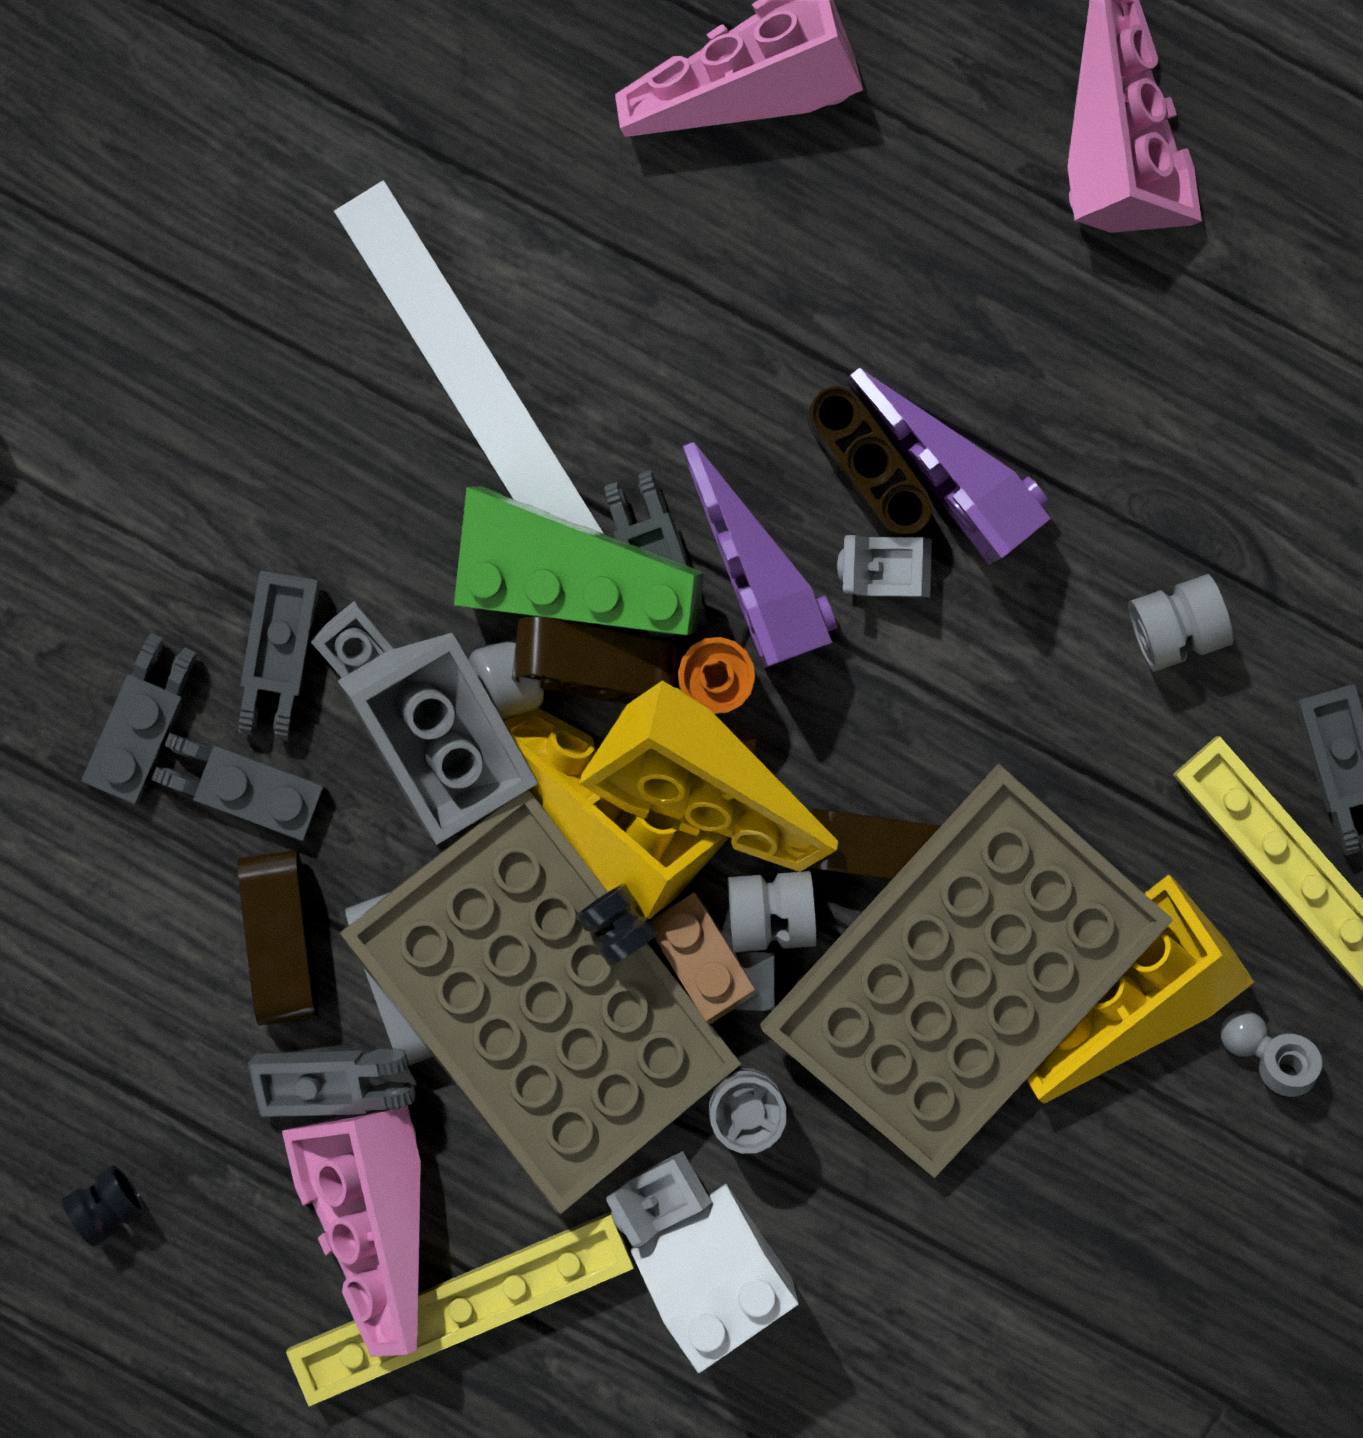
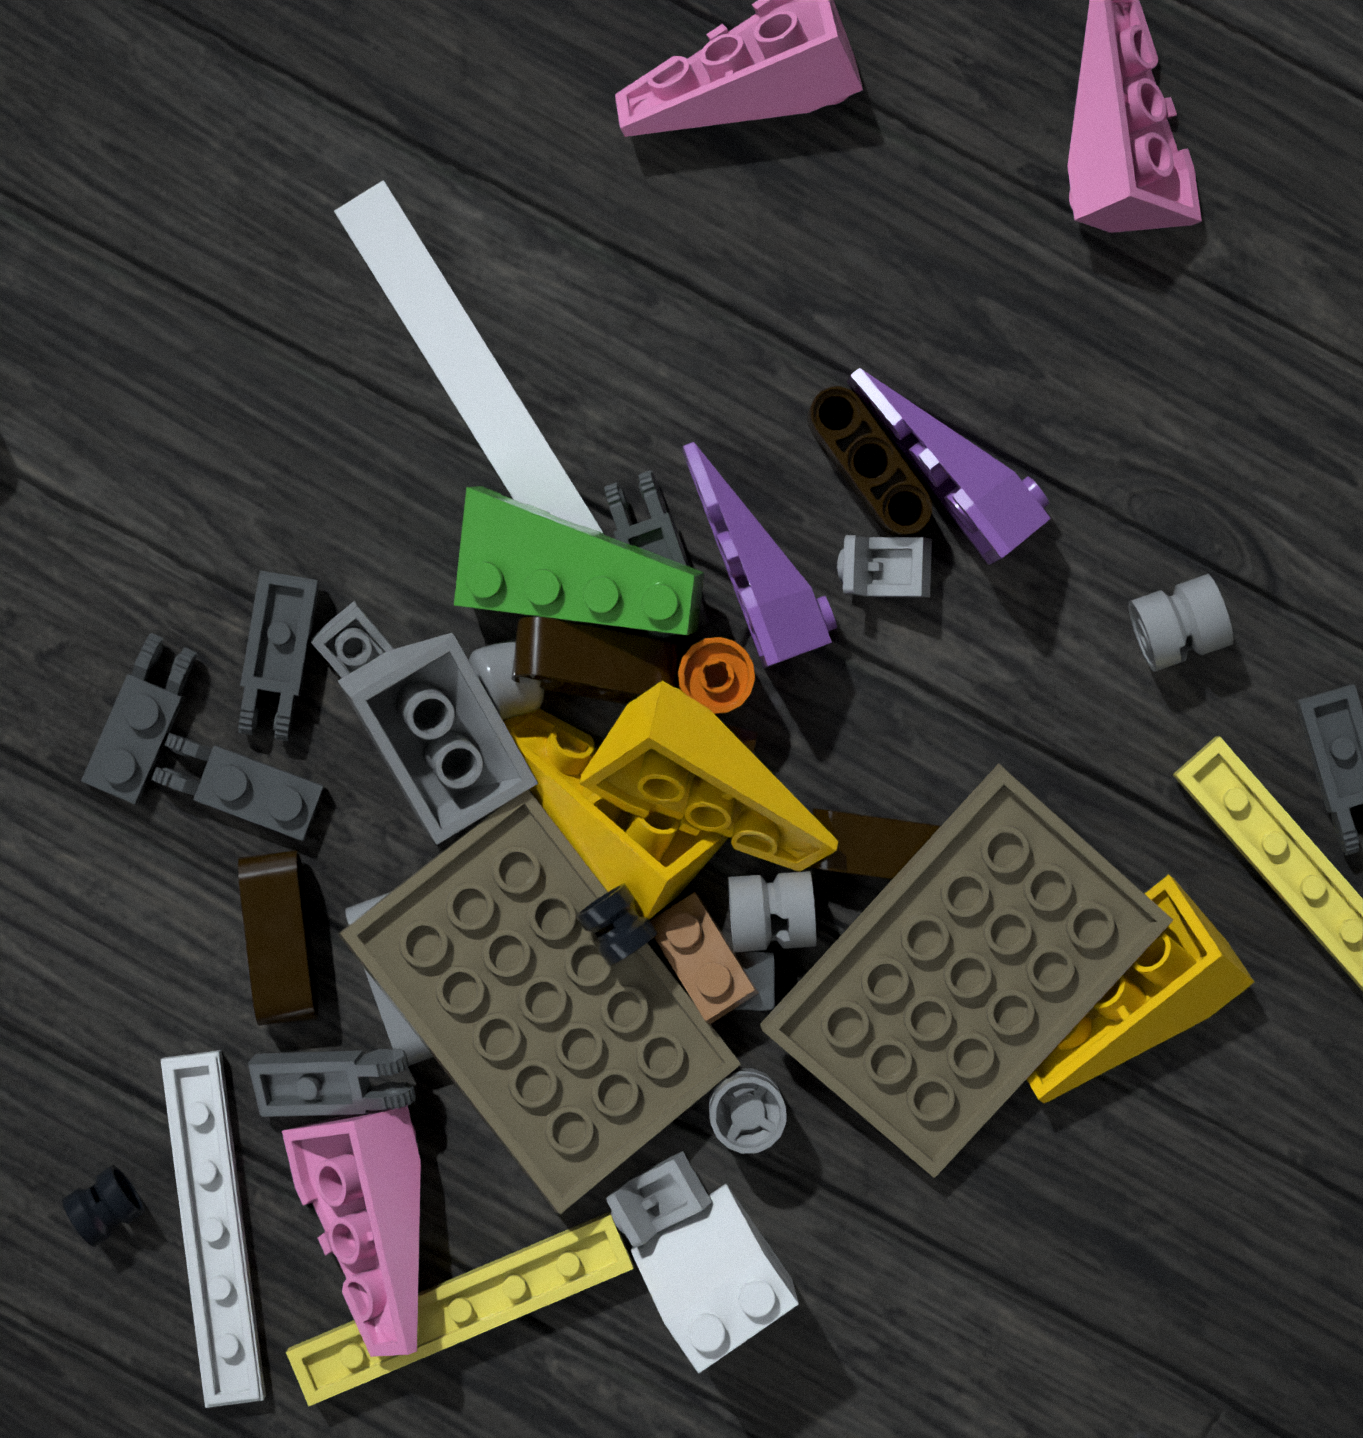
light grey plate [1220,1010,1322,1097] -> none
none -> white tile [161,1050,266,1408]

